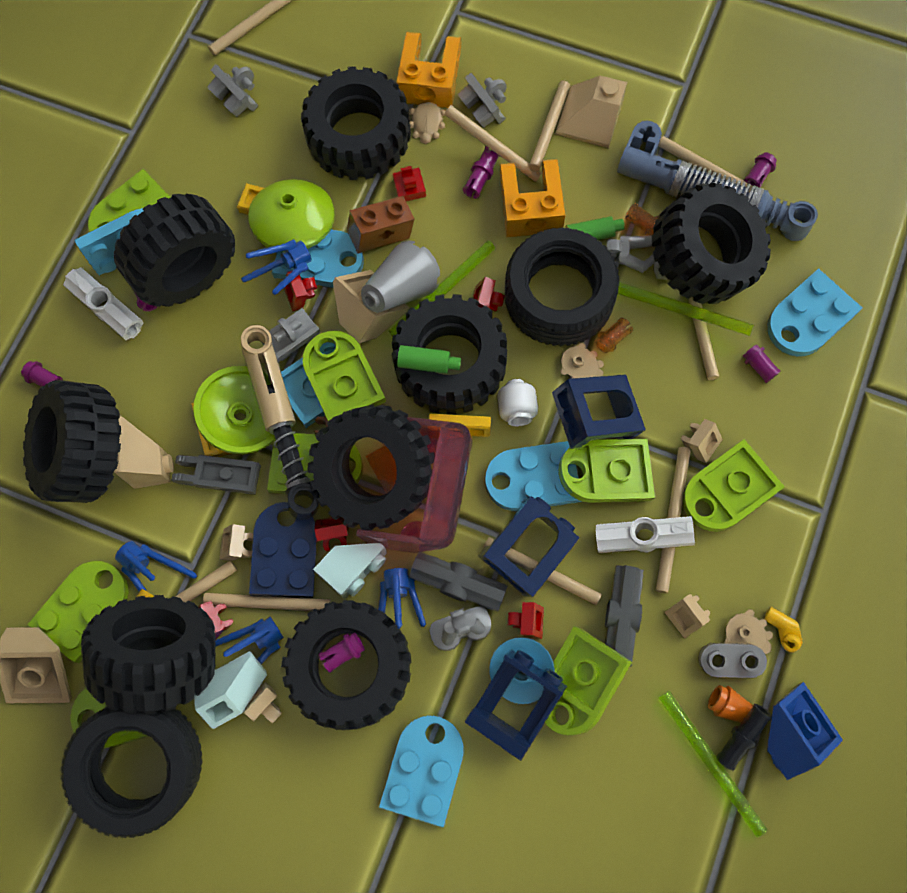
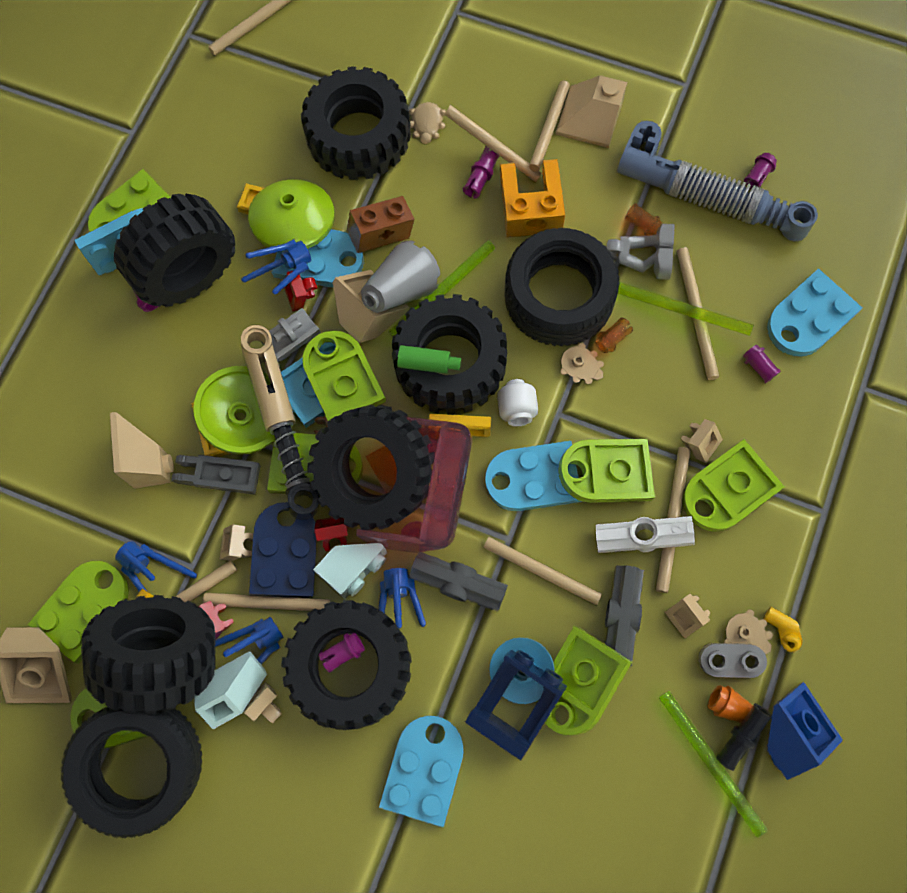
magenta pin [21,361,63,387] -> none
black tyre [23,380,121,503] -> none
white piece [63,267,144,340] -> none
light grey hips [207,64,259,117] -> none
red tile [392,166,426,201] -> none
light orange brick [396,32,461,108] -> none
light grey piece [429,607,491,651] -> none
light grey hips [458,73,507,127] -> none
red tile [472,277,505,312] -> none
dark blue panel [478,496,580,597] -> none
red tile [507,602,544,639] -> none
dark blue panel [552,375,646,449] -> none
bright green cylinder [566,216,625,240] -> none
black tyre [651,183,771,304] -> none
tan bar [659,136,753,193] -> none

